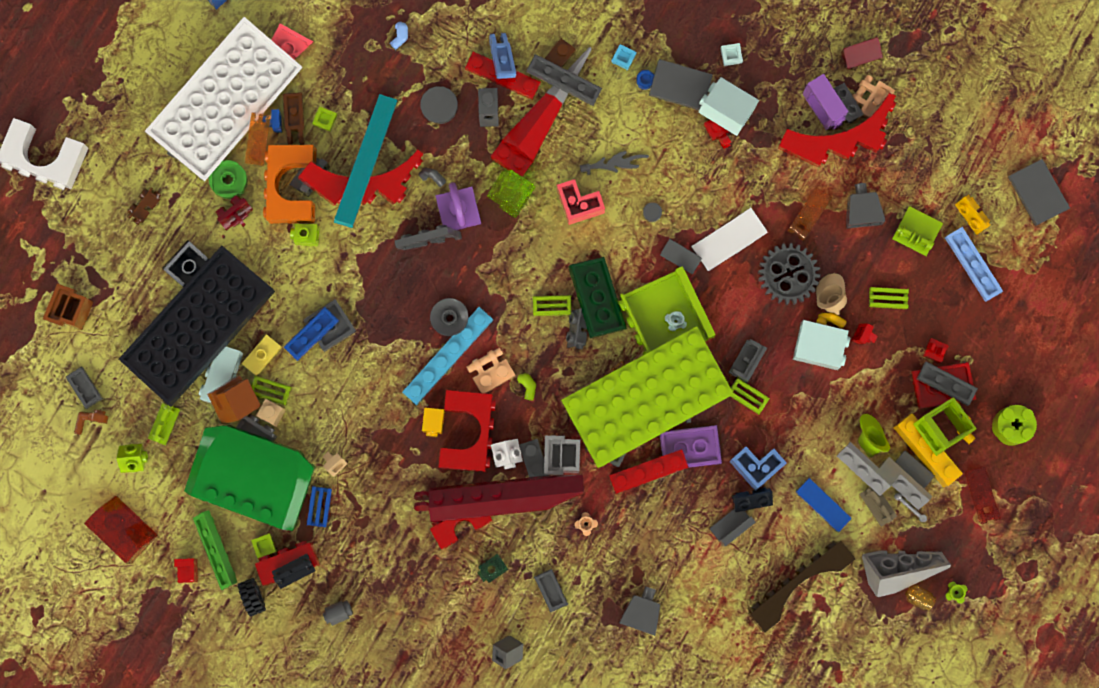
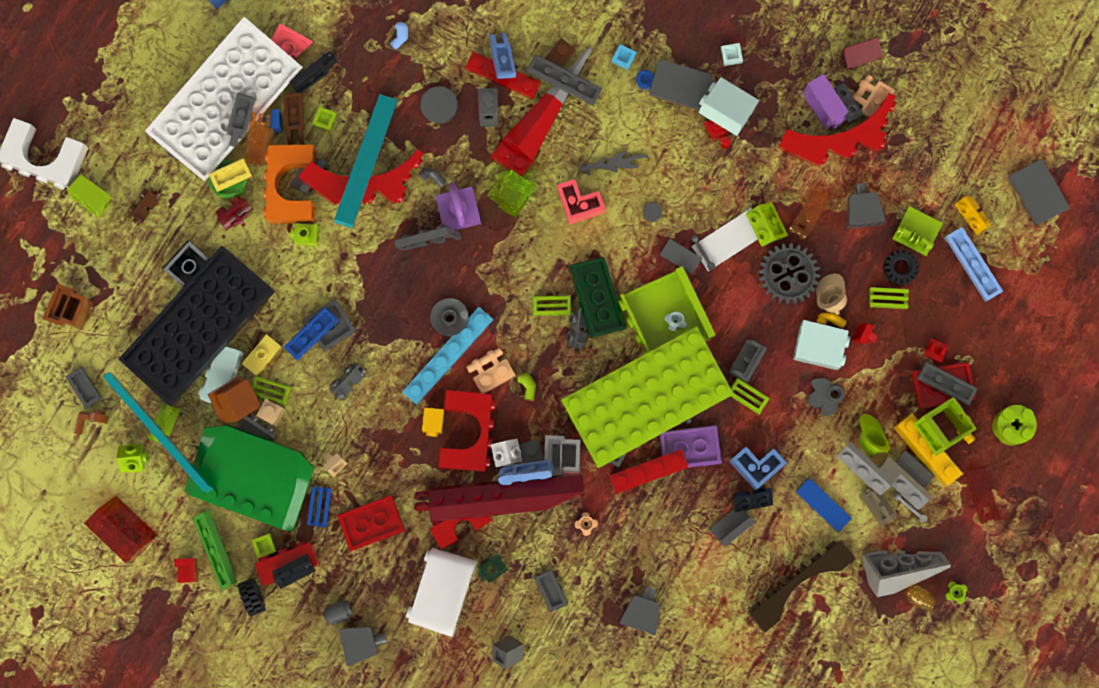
none -> lime hinge [67,174,111,218]
none -> teal tile [104,372,213,493]
none -> light yellow plate [209,158,252,192]
none -> dark grey hinge [227,93,256,148]
none -> black hinge [289,51,338,93]
none -> dark grey hinge [329,362,366,400]
none -> red tile [337,494,405,552]
none -> dark grey torso [339,627,387,666]
none -> white windscreen [406,547,477,637]
none -> medium blue hinge [498,460,553,485]
none -> dark grey hinge [691,235,715,270]
none -> lime bracket [746,202,788,247]
none -> dark grey plate [807,378,845,416]
none -> black tyre [883,249,920,285]

